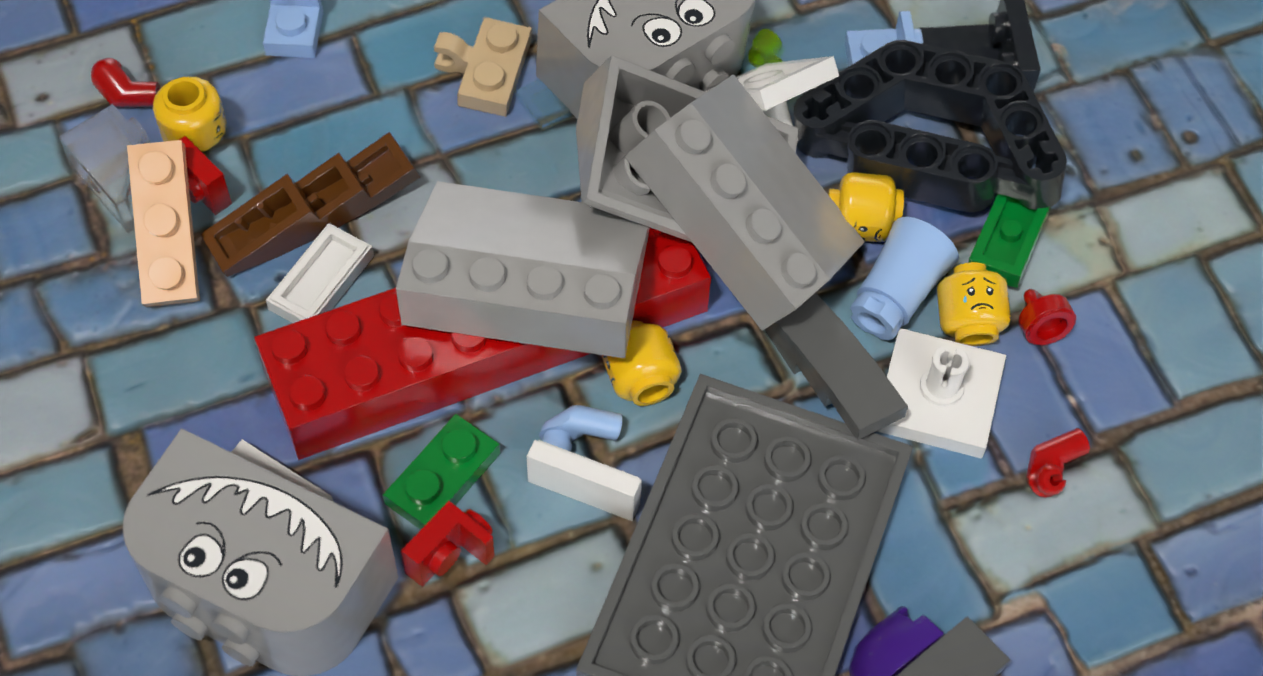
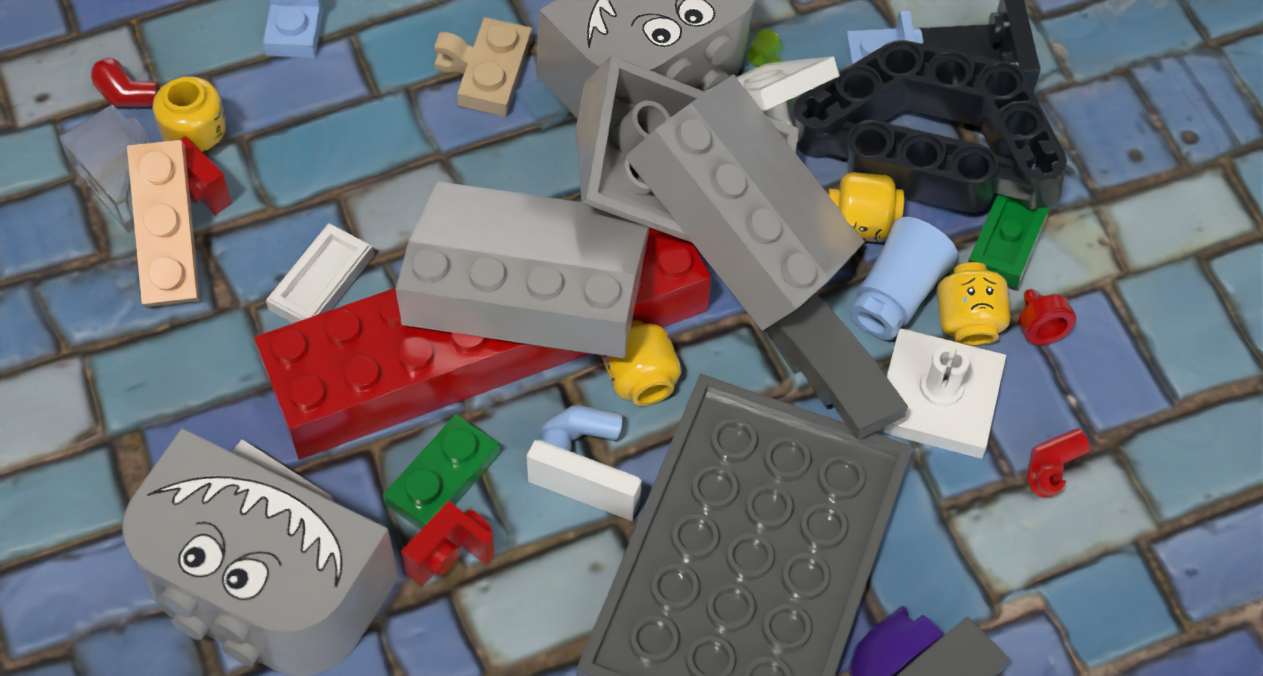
reddish brown slope [200,132,421,277] -> none

